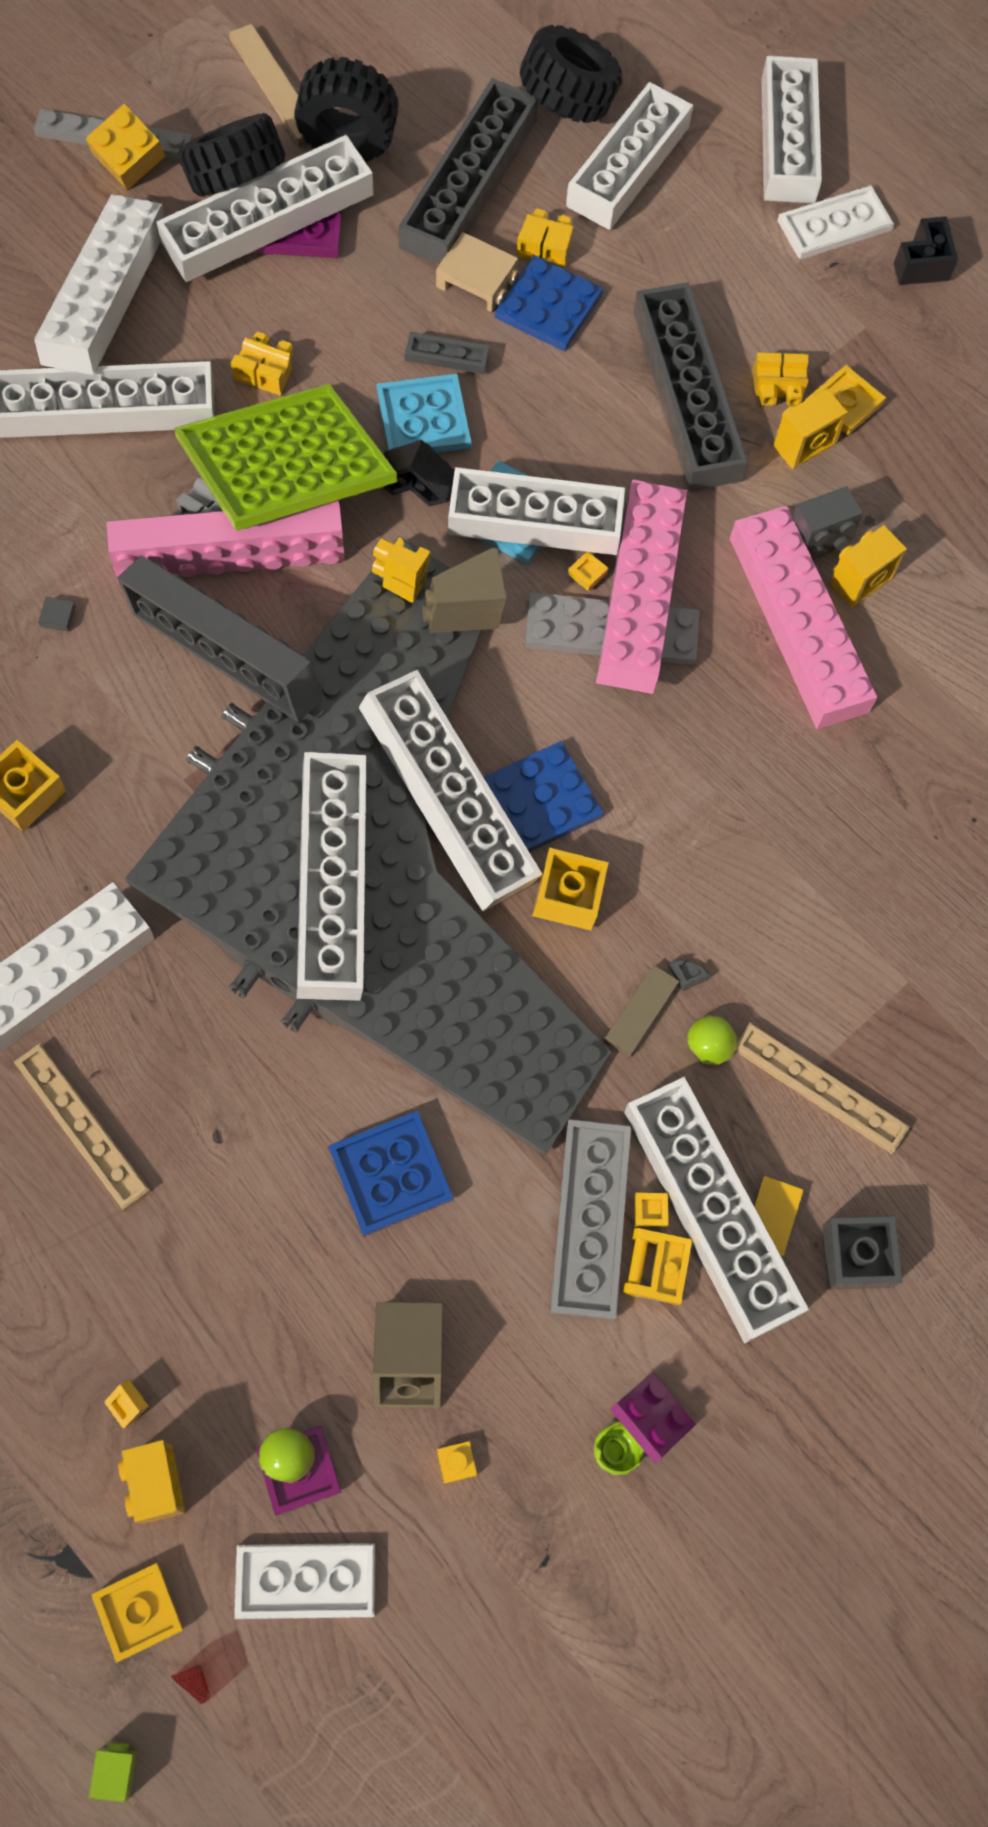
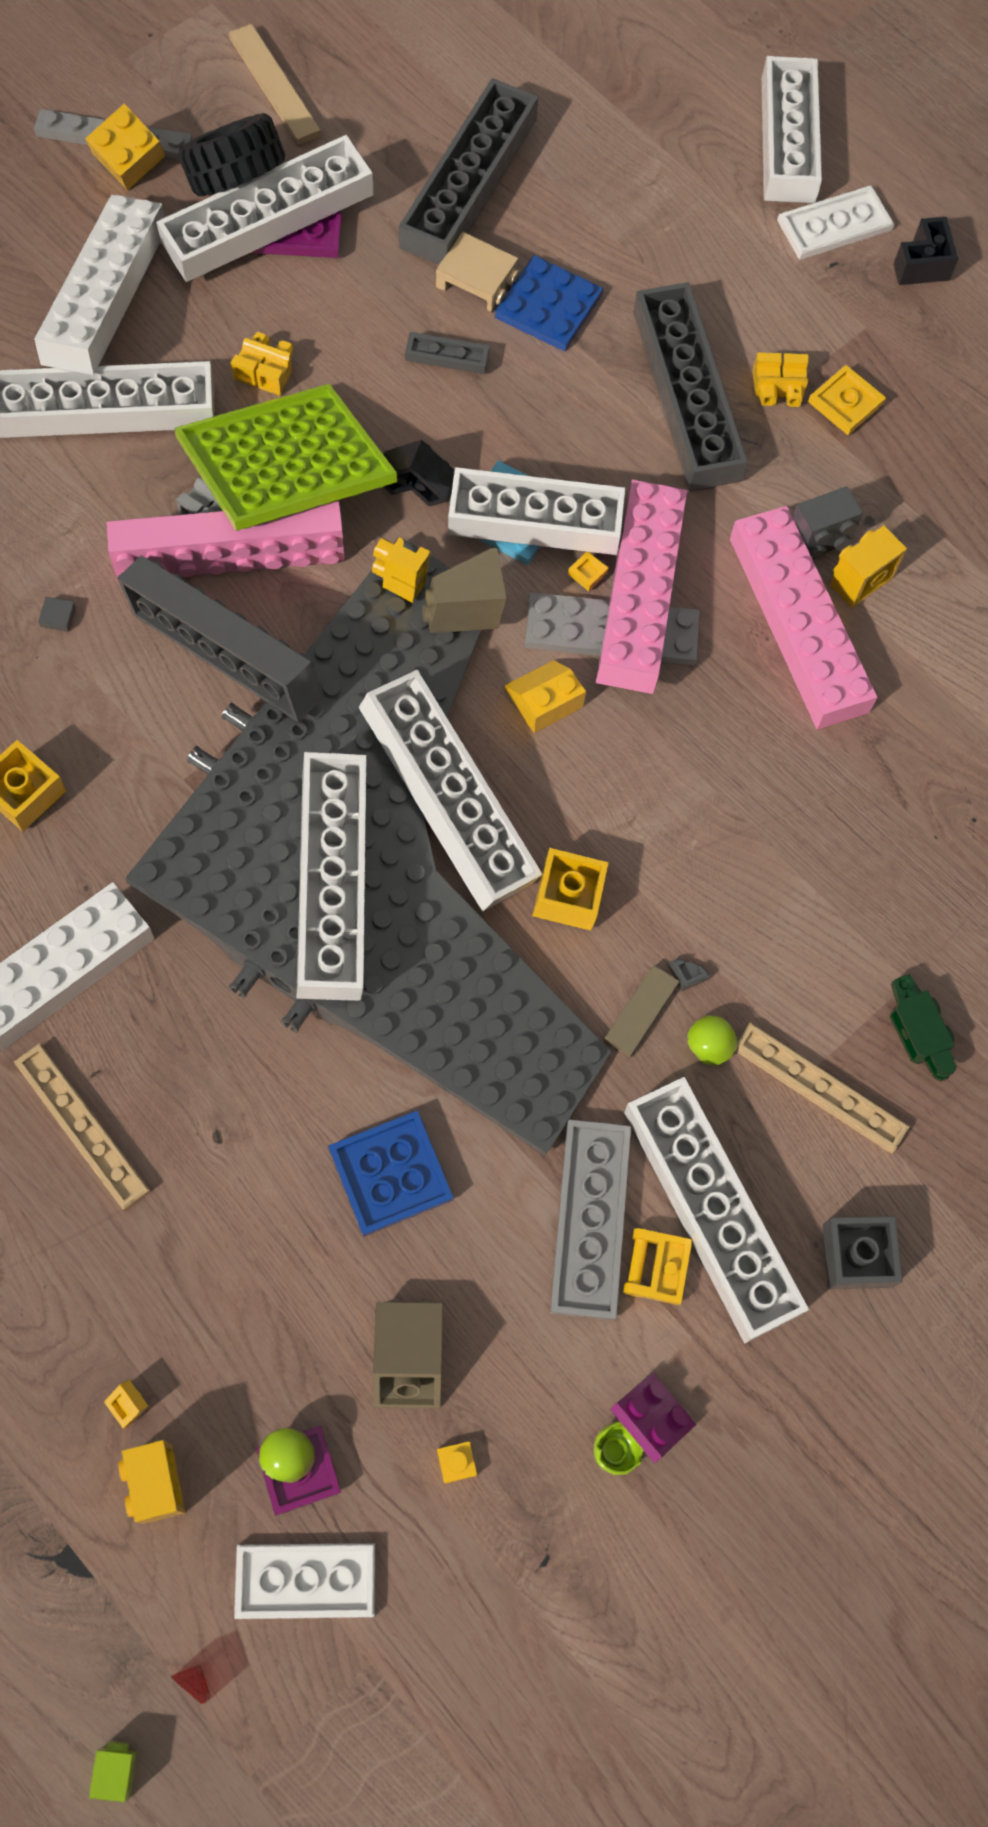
yellow plate [91,1563,184,1663] -> none
black tyre [294,57,399,162] -> none
medium azure plate [376,373,471,453] -> none
blue plate [483,741,603,852] -> none
yellow hips [516,208,573,269] -> none
black tyre [520,25,622,123] -> none
white brick [566,82,693,230] -> none
yellow plate [634,1193,668,1228] -> none
yellow piece [754,1176,803,1256] -> none
yellow brick [773,388,848,470] -> none
none -> yellow slope [504,660,586,733]
none -> dark green hinge [890,974,956,1082]

